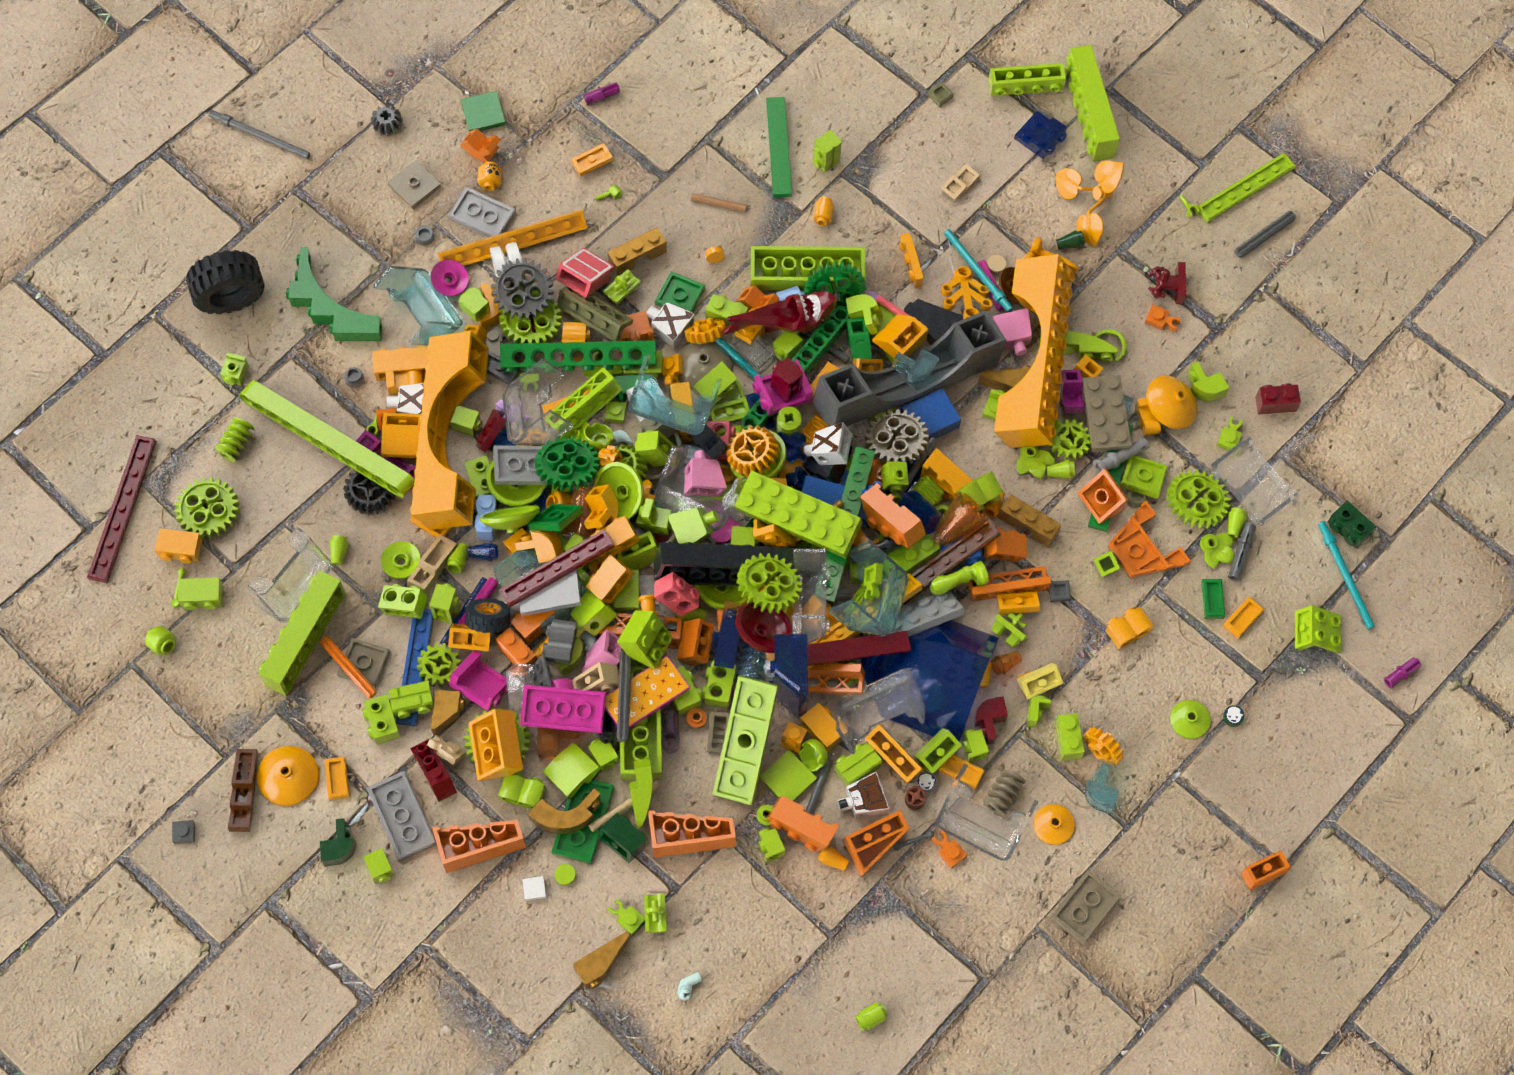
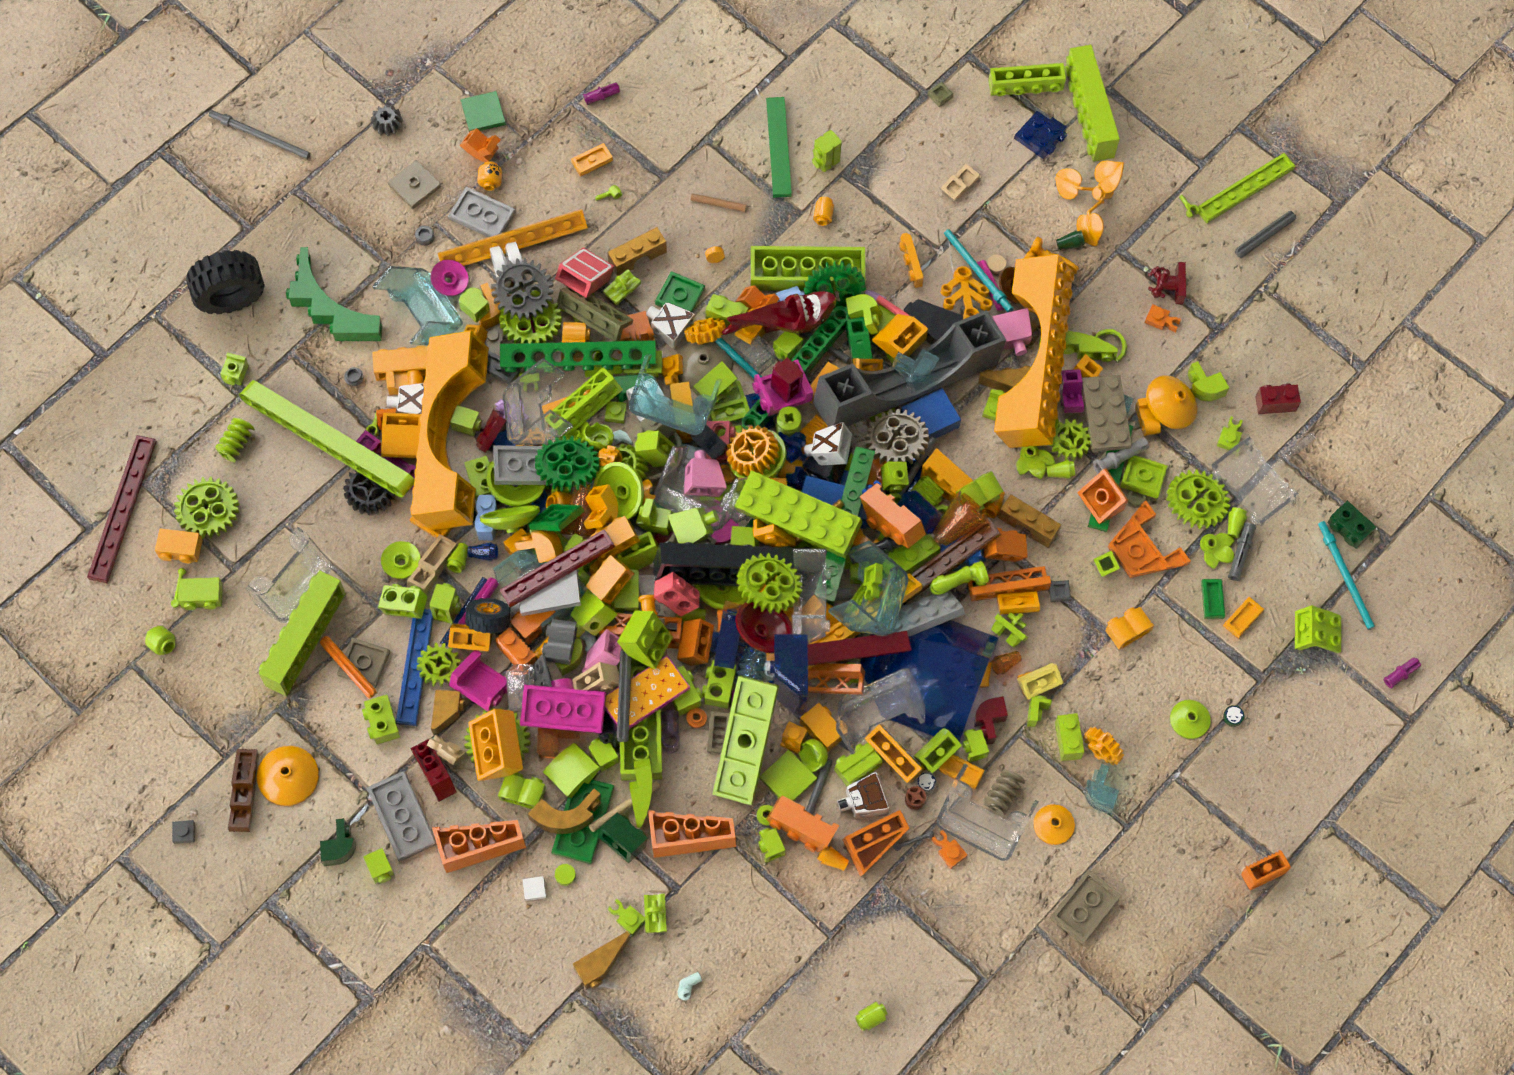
light orange tile [324,756,350,800] -> none
lime cone [329,535,349,565] -> none
lime brick [388,681,434,718] -> none

